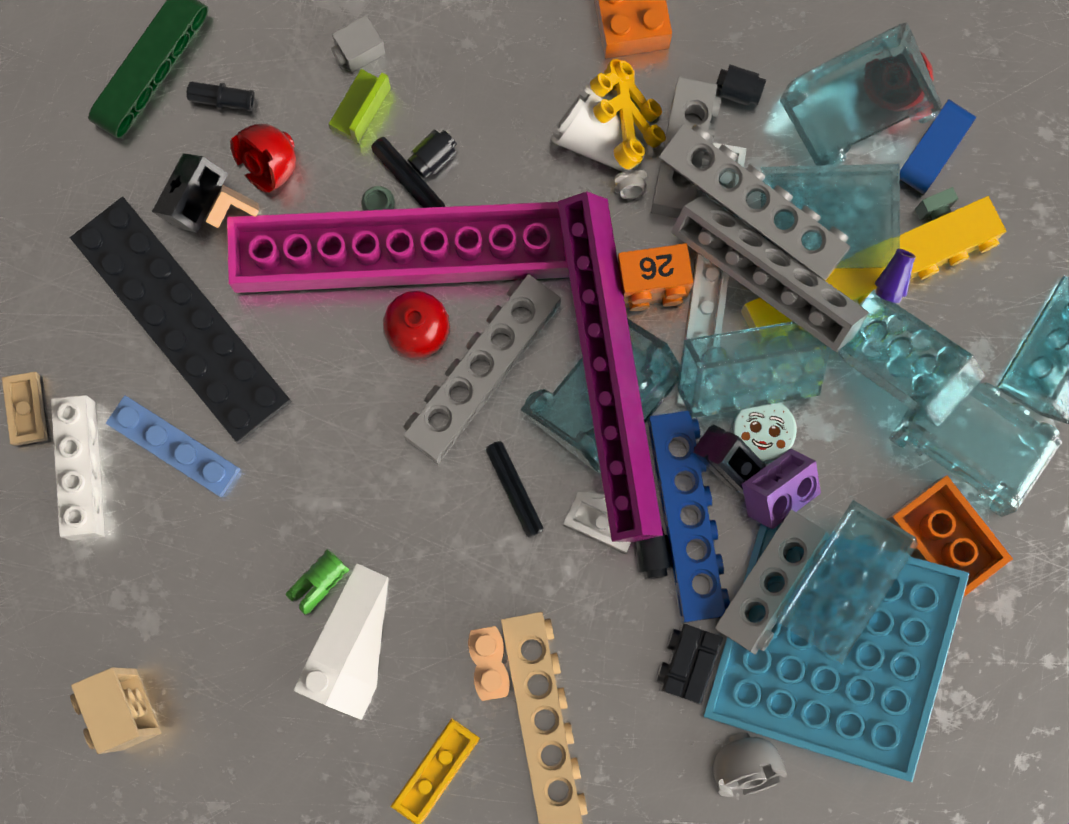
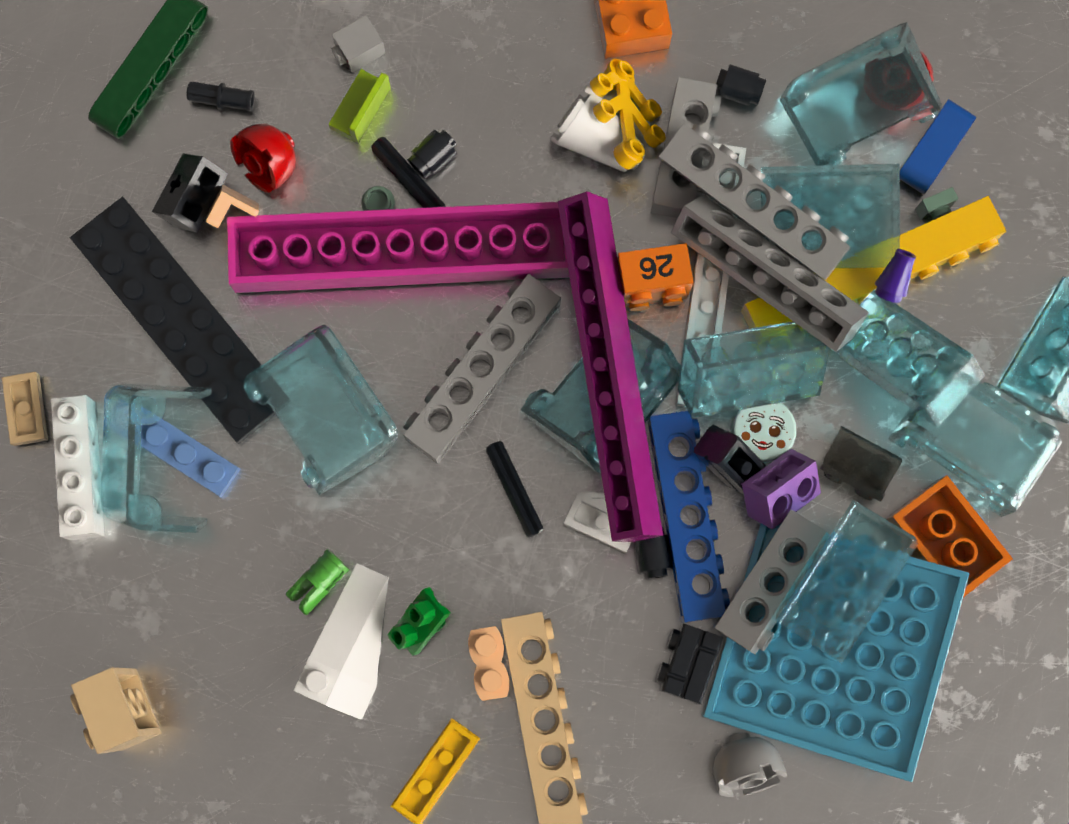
red cylinder [383,291,450,360] -> none
white plate [614,169,647,199] -> none
none -> clear light blue windscreen [101,384,212,533]
none -> clear light blue windscreen [244,324,398,495]
none -> green hips [388,587,451,656]
none -> clear smoke bracket [820,426,902,502]

